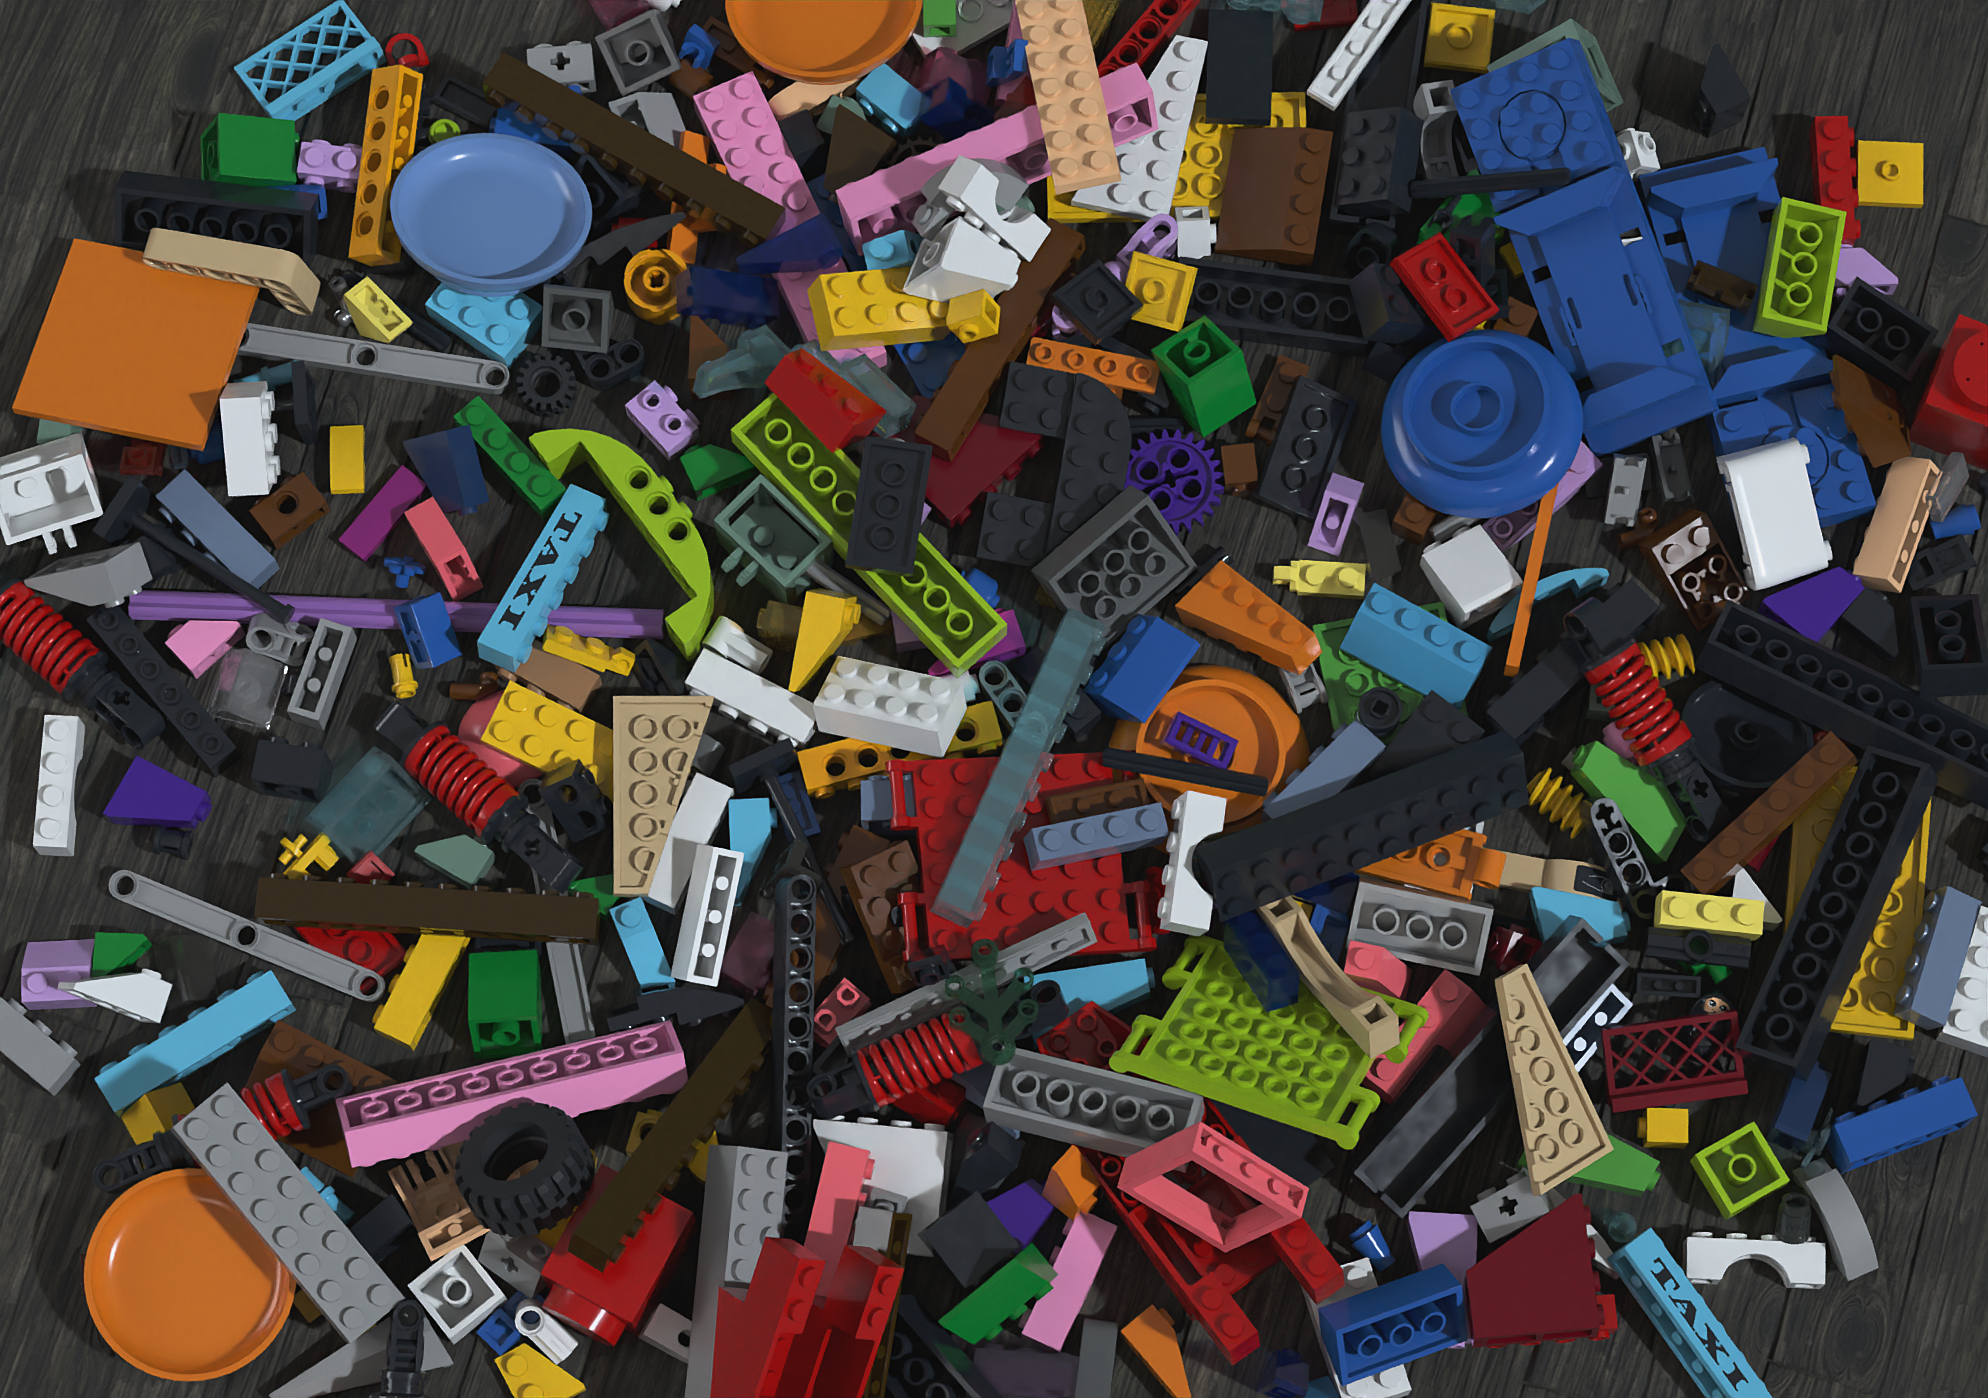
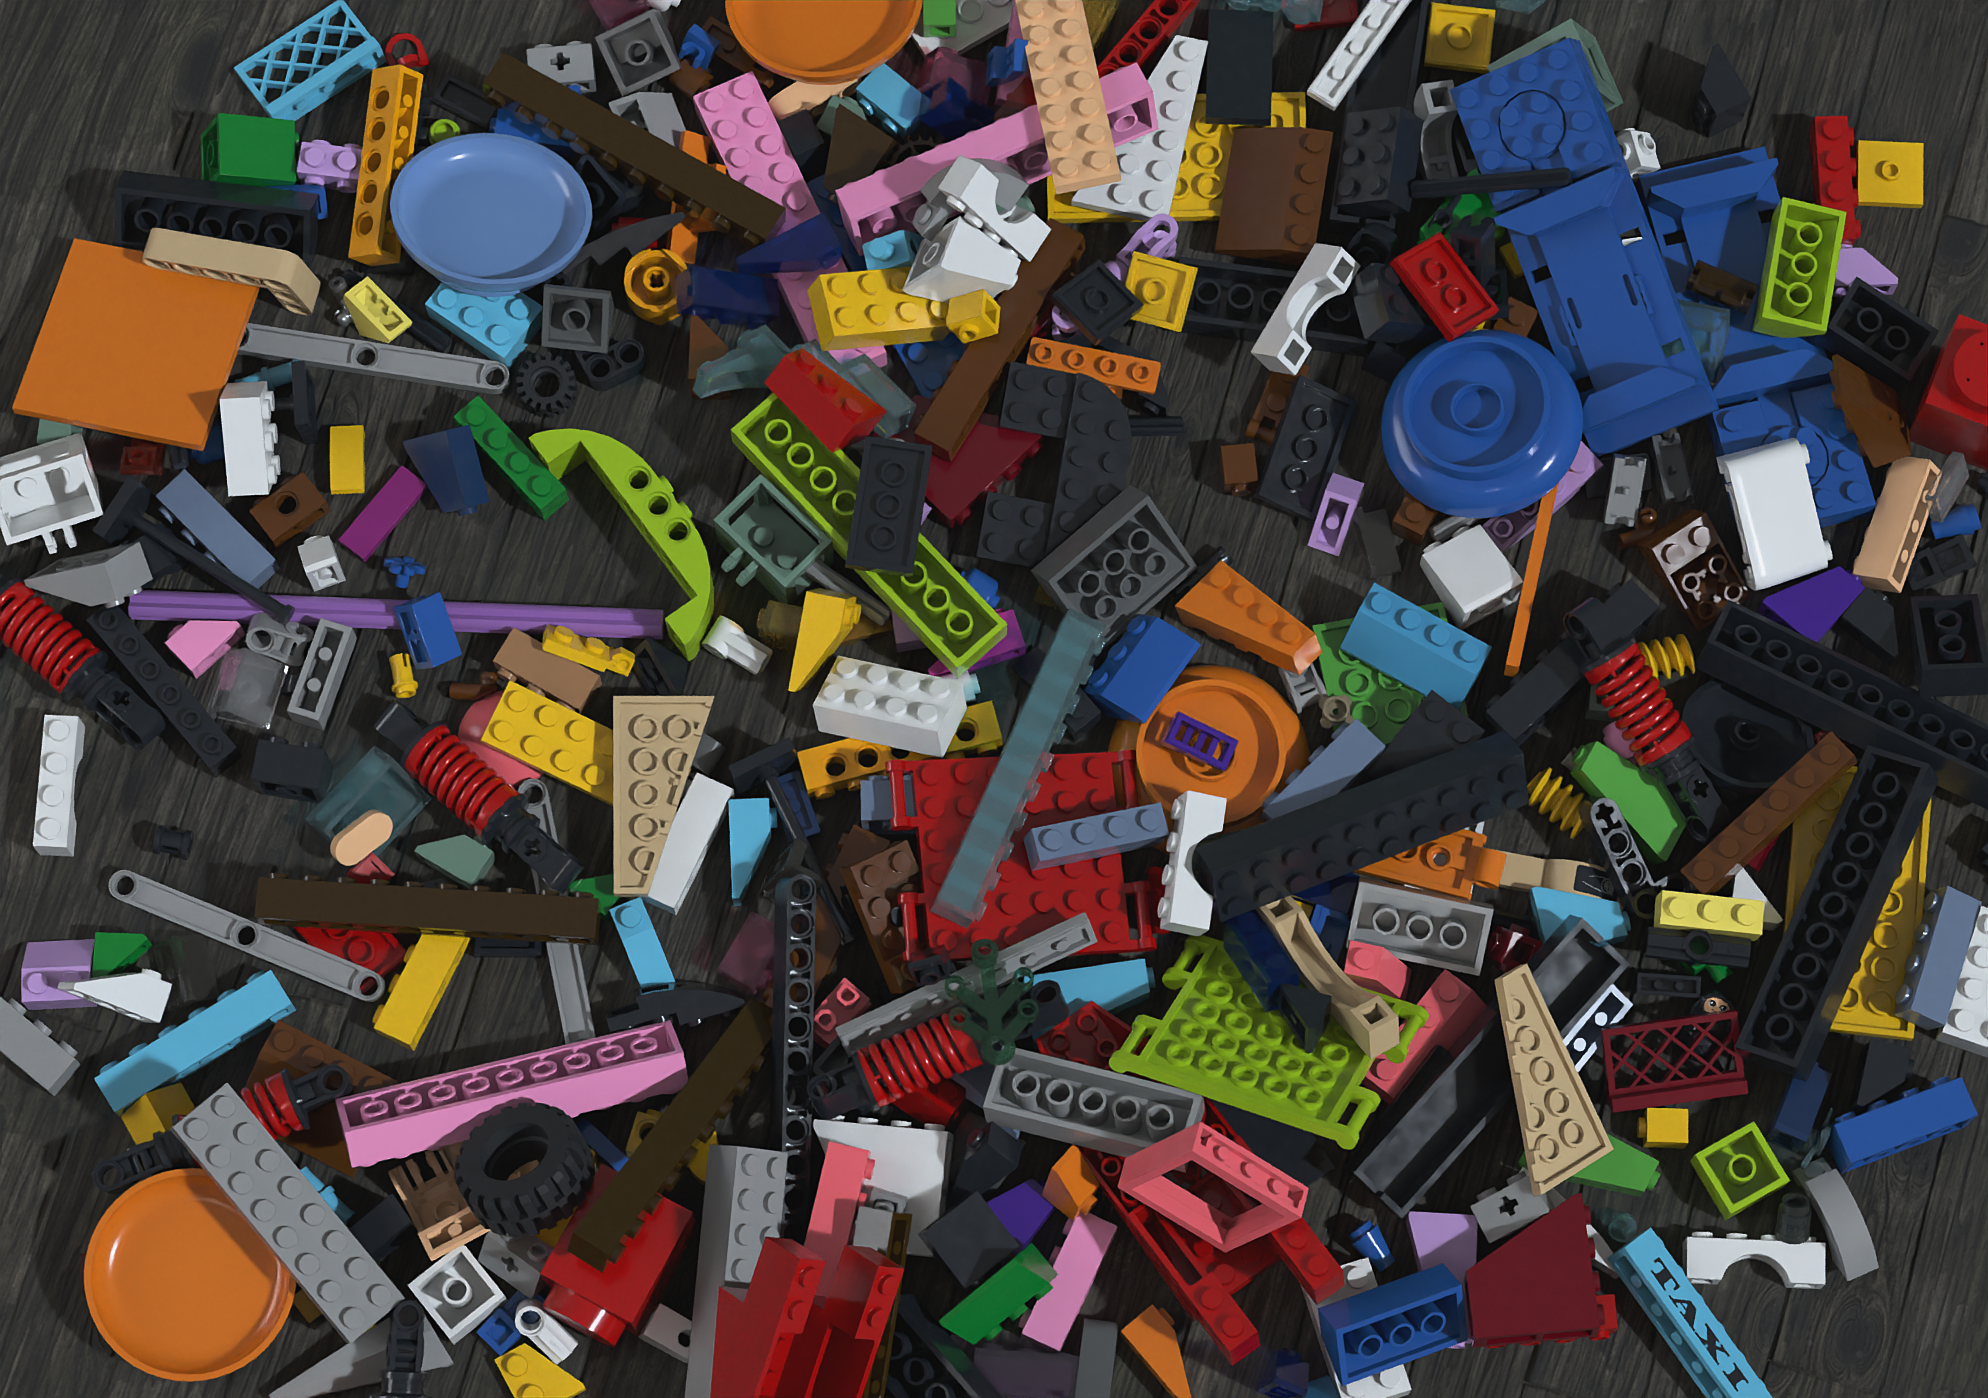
dark purple slope [103,756,212,829] -> none
yellow hips [278,834,339,880] -> none
coral slope [404,497,484,602] -> none
green slope [468,949,543,1060] -> none
medium azure brick [477,484,610,673] -> none
black brick [538,759,613,843] -> none
lavender brick [625,380,700,462] -> none
white brick [670,844,744,987] -> none
green slope [680,444,758,501] -> none
white brick [685,648,818,750] -> none
light grey beam [979,661,1046,751] -> none
reddish brown tile [1045,778,1150,825] -> none
black axle [1102,747,1269,796] -> none
dark purple gear [1124,429,1224,536] -> none
green slope [1151,315,1256,438] -> none
white brick [1175,206,1216,259] -> none
light yellow hinge [1272,560,1366,599] -> none
black wheel [1355,687,1402,740] -> none
medium azure slope [1486,568,1609,643] -> none
none -> white slope [297,535,346,592]
none -> light nougat tile [330,809,393,866]
none -> blue beam [576,1117,629,1172]
none -> white arch [1251,243,1360,375]
none -> black slope [1278,983,1332,1054]
none -> dark tan plate [1318,695,1353,729]

